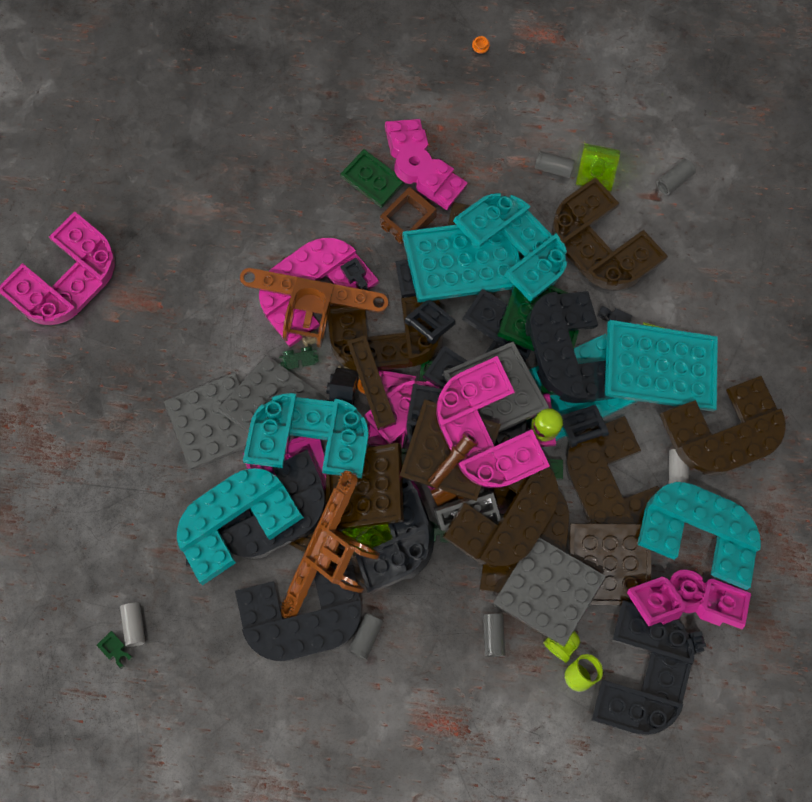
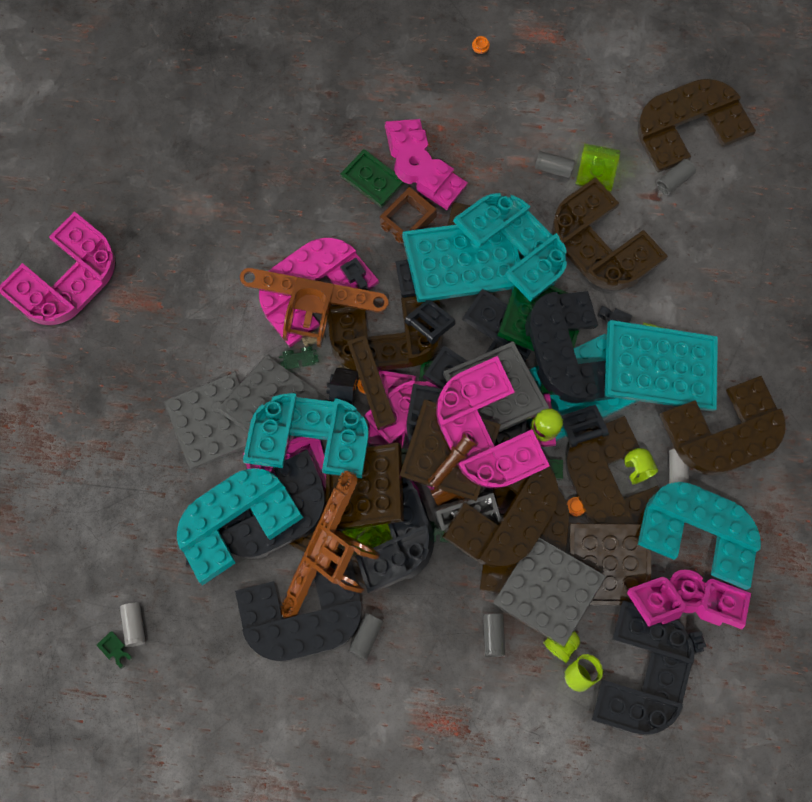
none -> orange plate [567,497,585,517]
none -> lime helmet [624,448,658,485]
none -> dark brown plate [638,79,756,173]

